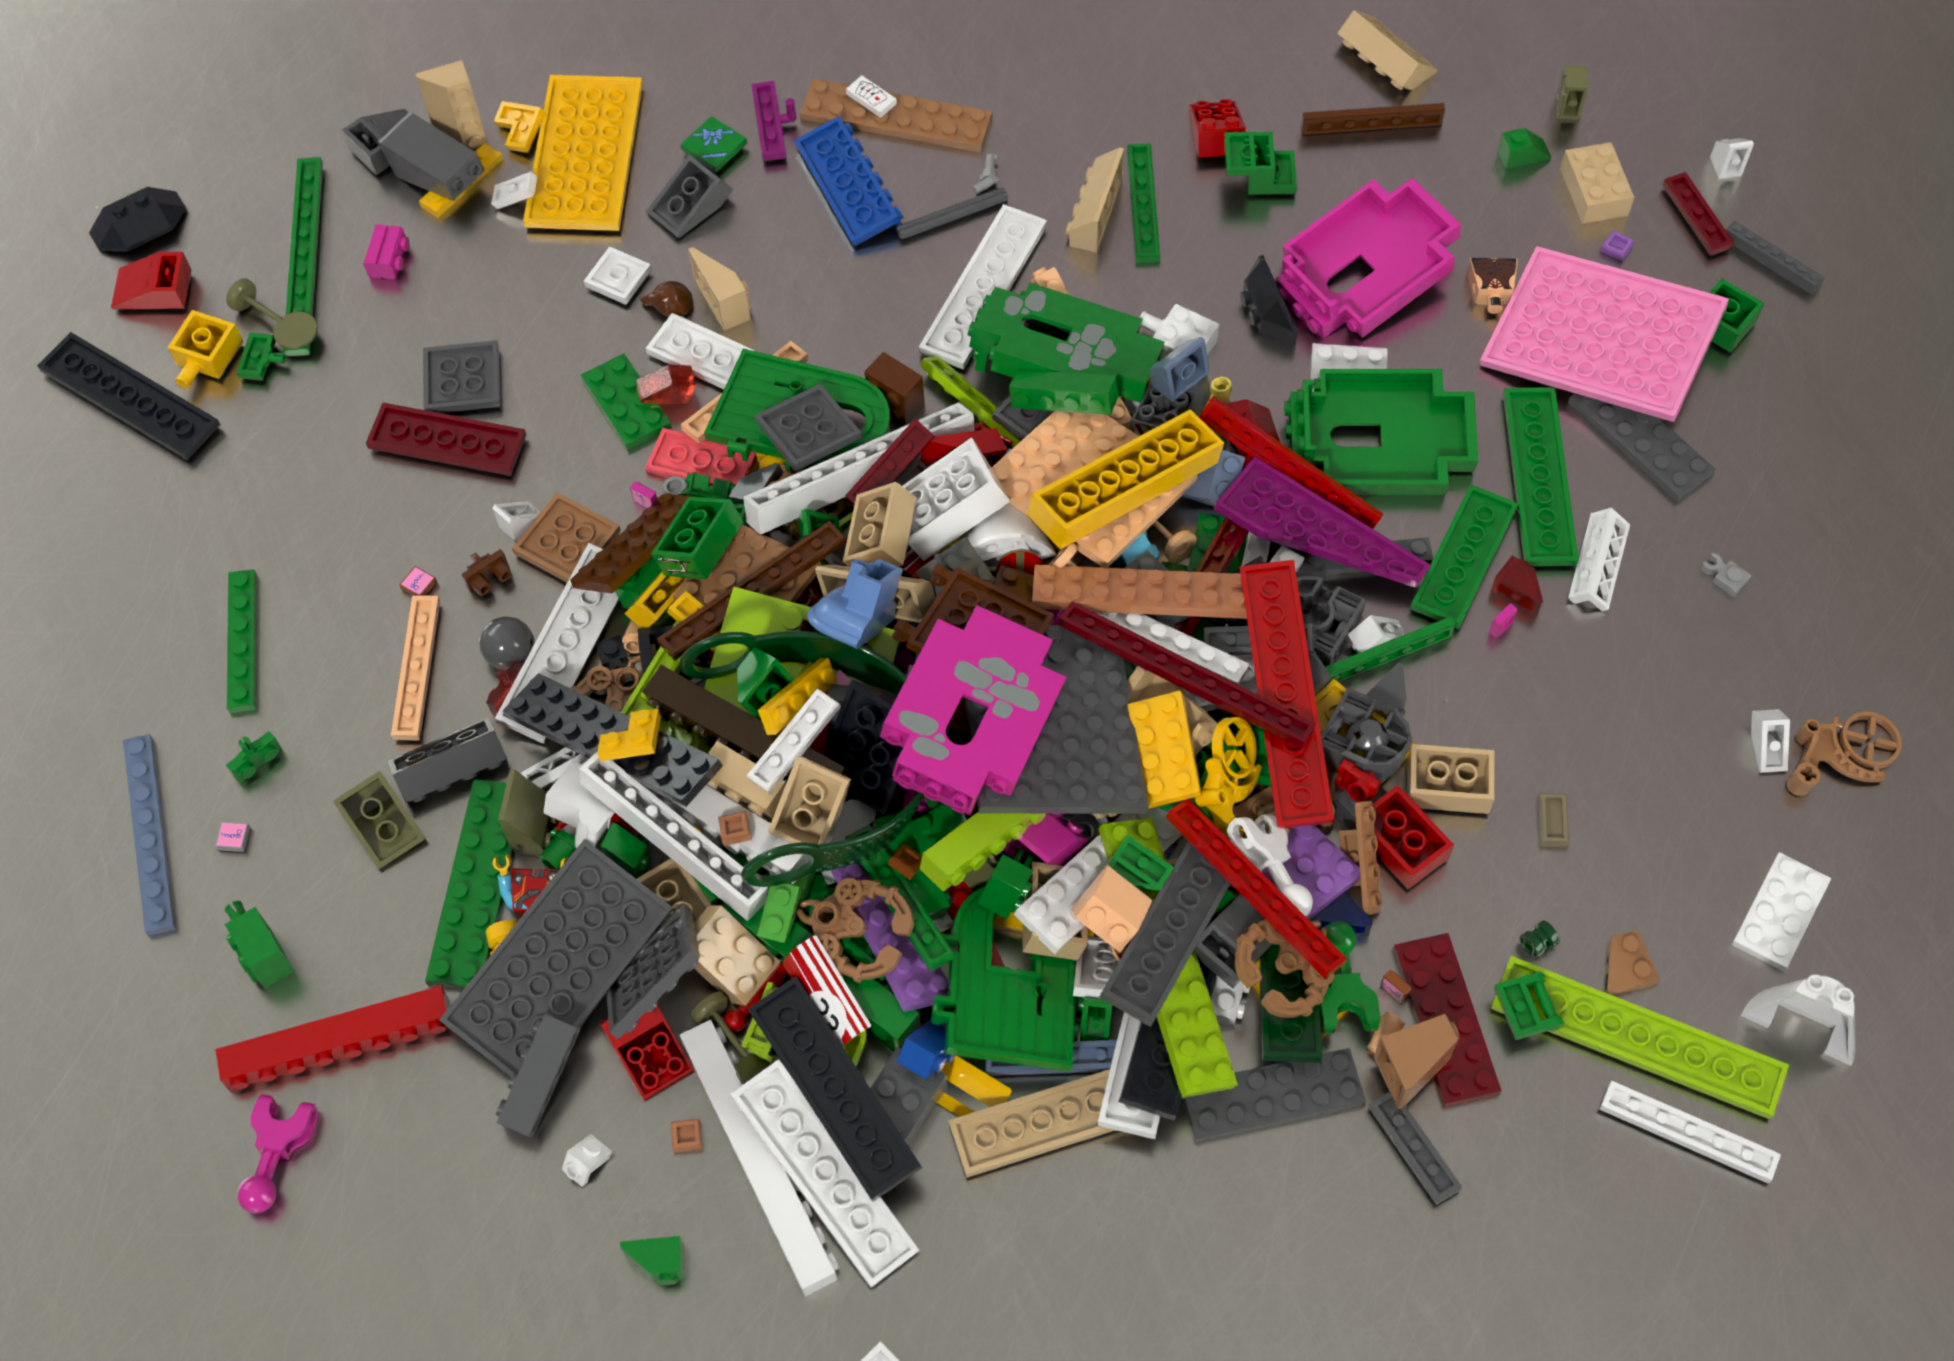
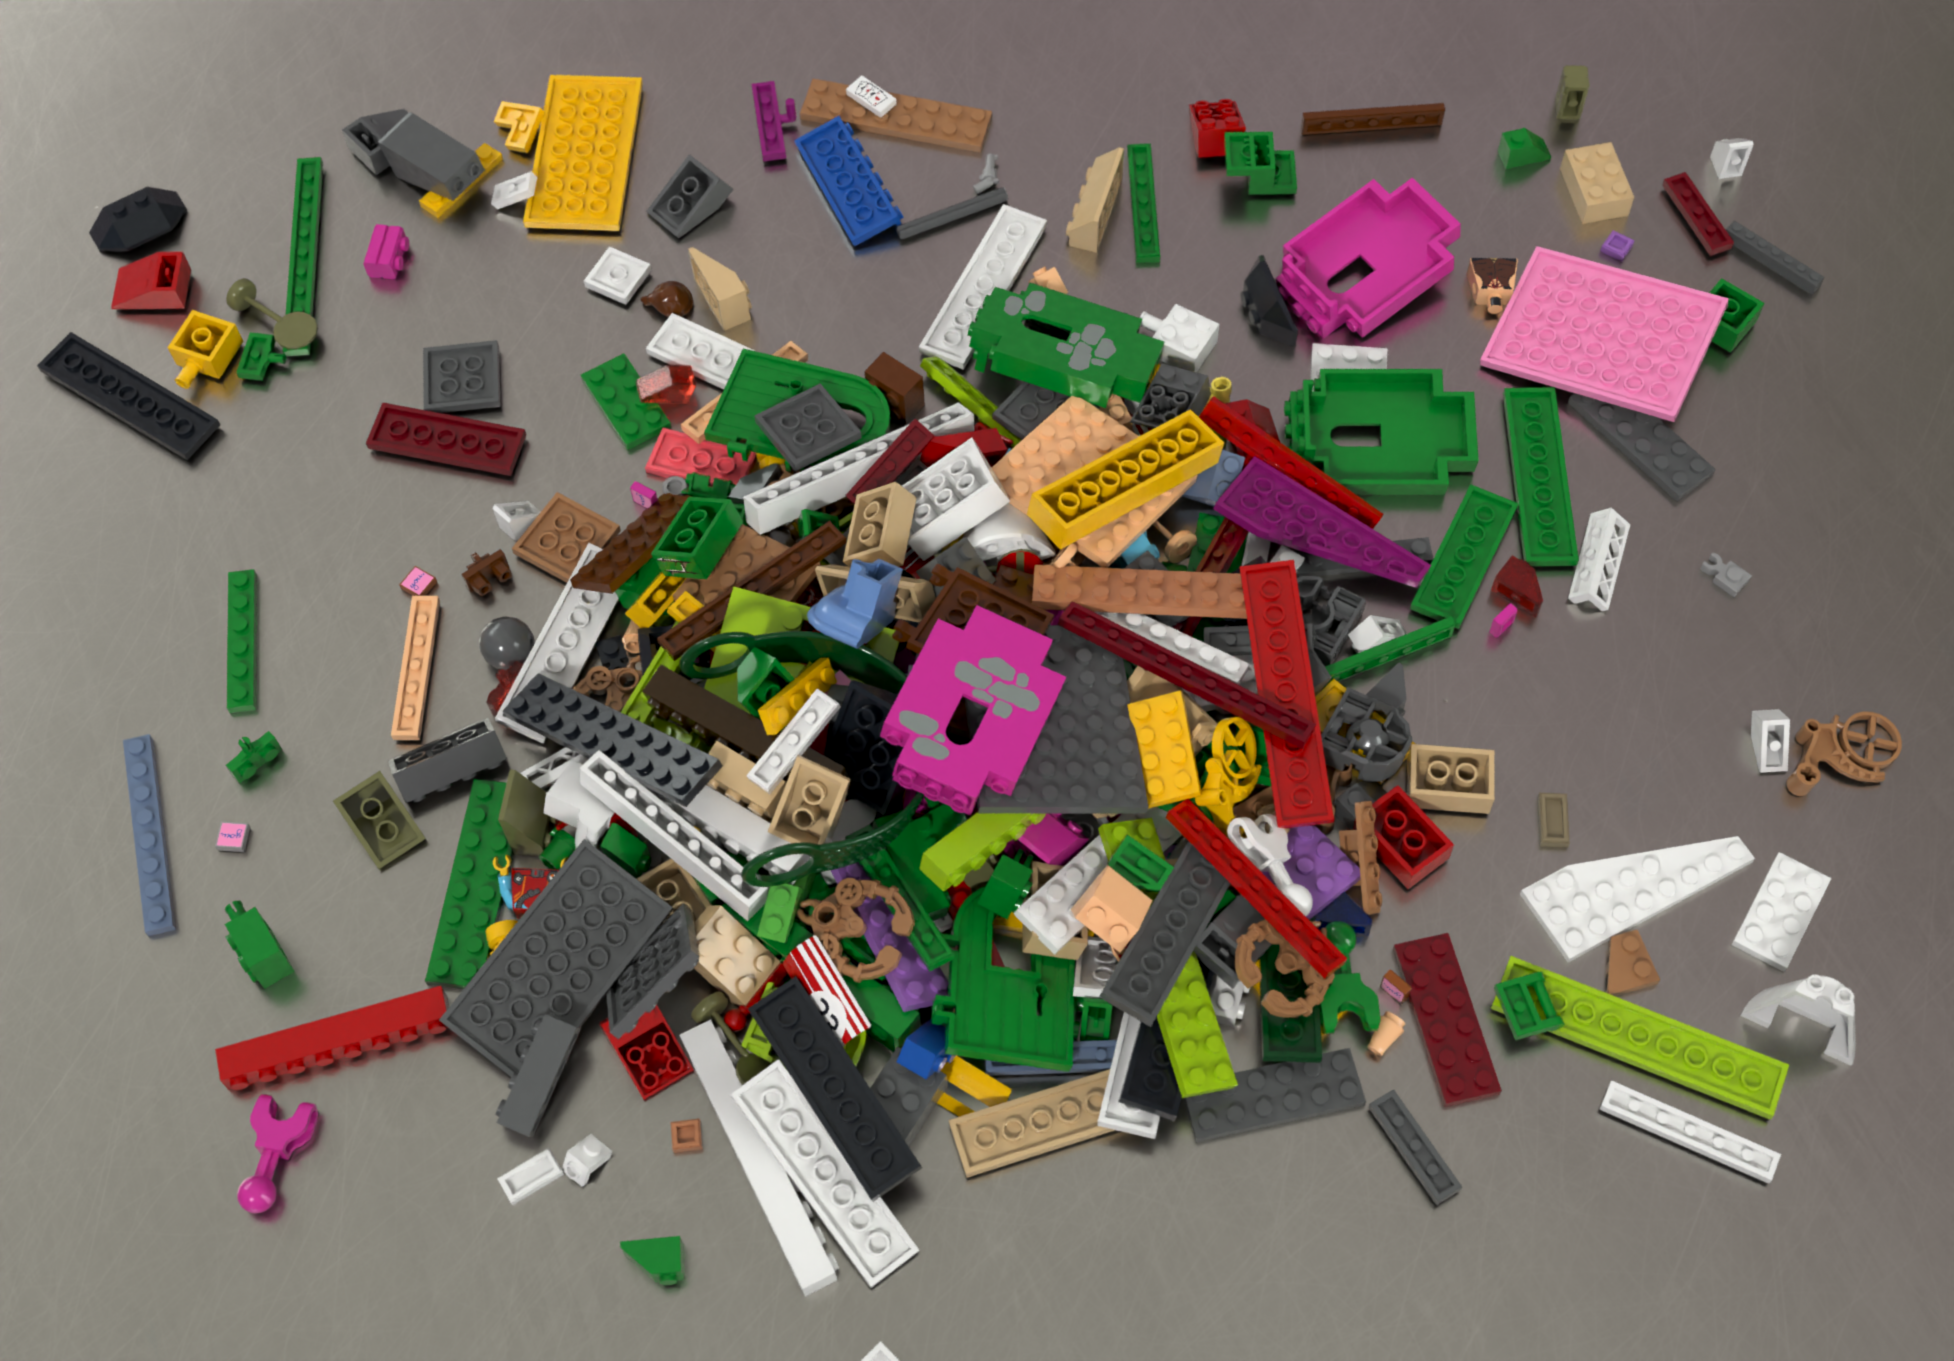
tan slope [416,60,488,150] -> none
yellow plate [597,708,661,761] -> none
green tile [680,116,747,172] -> none
nougat tile [718,811,752,846] -> none
dark orange tile [887,843,922,880] -> none
green brick [1009,369,1119,415] -> none
sand blue slope [1149,337,1210,402] -> none
red plate [1334,759,1381,802] -> none
tan slope [1337,10,1438,90] -> none
medium nougat slope [1374,1014,1459,1109] -> none
dark green wheel [1519,920,1560,959] -> none
none -> white tile [497,1148,564,1205]
none -> white wing [1520,836,1755,963]

